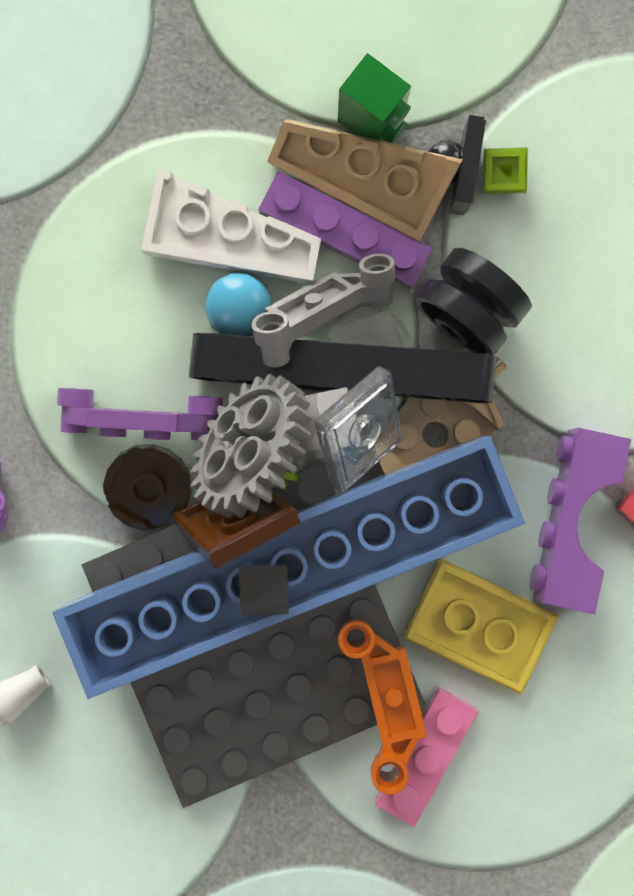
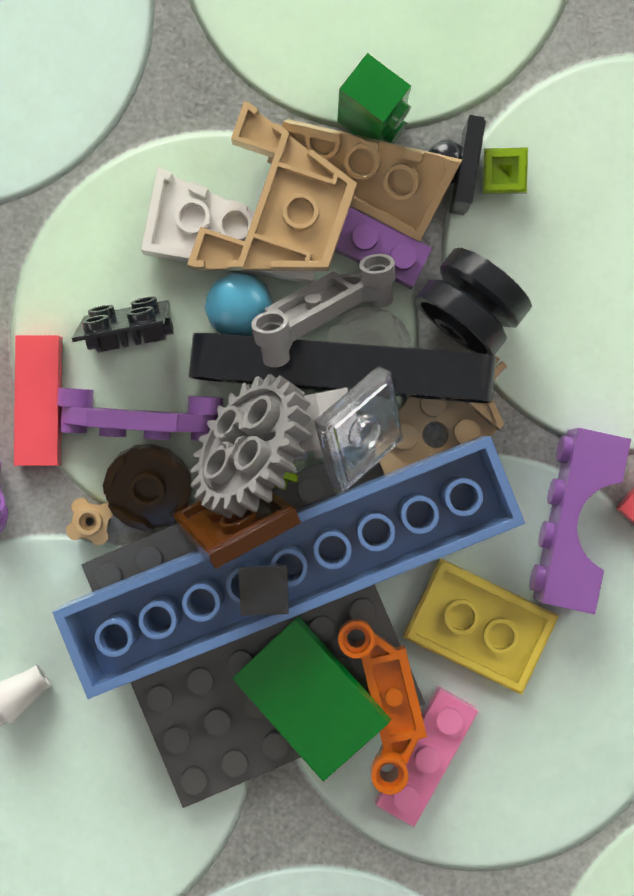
none -> coral tile [14,335,63,466]
none -> tan plate [66,498,114,545]
none -> black hinge [72,296,174,353]
none -> tan wing [187,101,357,271]
none -> green tile [232,616,391,782]

